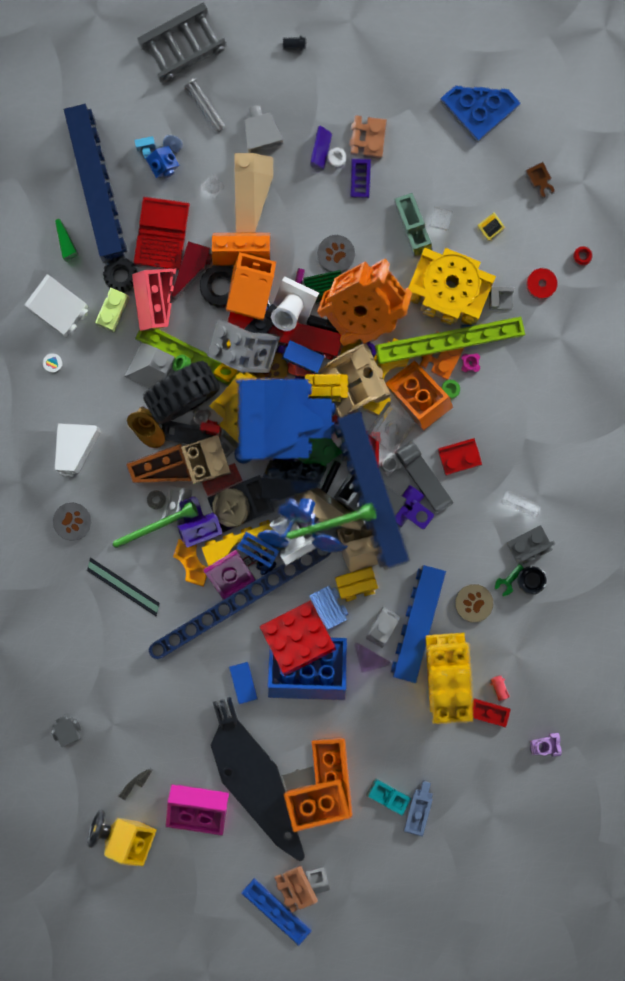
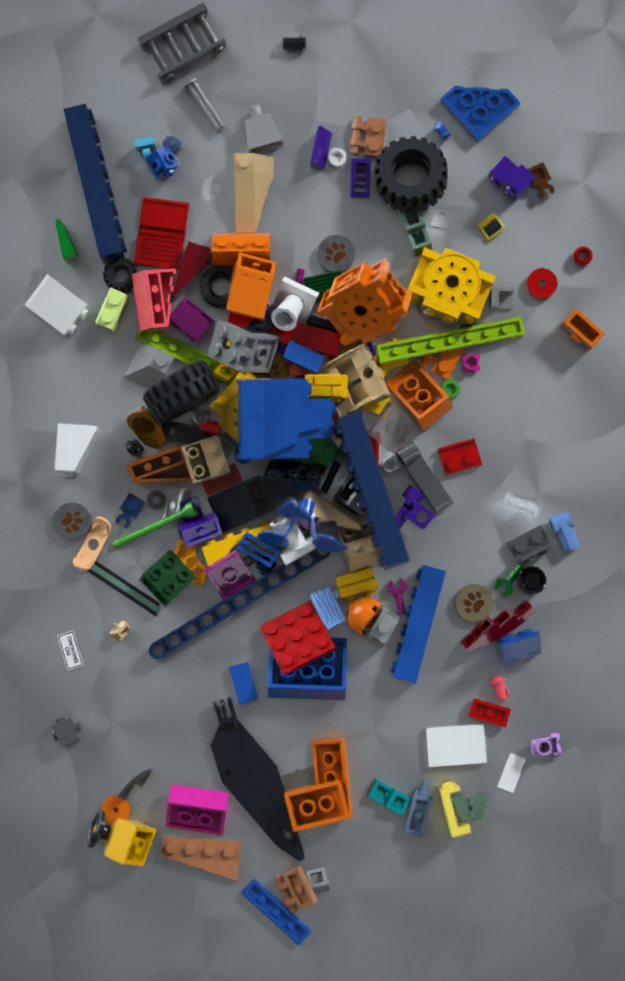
white tile [43,353,63,373] -> none
bright green tile [173,354,191,372] -> none
dark tan tile [213,488,250,527] -> none
bright green piece [287,504,376,540] -> none
clear purple slope [354,642,390,672] -> none
yellow piece [425,633,473,724] -> none
none -> white sticker [57,631,84,671]
none -> light nougat piece [72,516,111,571]
none -> orange piece [101,795,130,824]
none -> tan piece [110,621,130,641]
none -> dark blue plate [115,492,146,529]
none -> black plate [126,439,144,458]
none -> dark green bracket [139,550,196,607]
none -> nougat wing [161,836,240,881]
none -> magenta brick [169,297,215,342]
none -> orange cylinder [347,597,383,636]
none -> black tyre [375,136,448,213]
none -> magenta bar [387,579,407,615]
none -> white tile [426,724,487,767]
none -> blue tile [434,121,451,140]
none -> light yellow panel [438,781,471,837]
none -> sand green animal [452,794,488,822]
none -> dark red slope [460,599,537,652]
none -> dark purple brick [488,156,535,201]
none -> blue slope [496,629,542,665]
none -> white sticker [497,753,526,793]
none -> medium blue piece [549,511,581,552]
none -> orange brick [561,308,605,351]

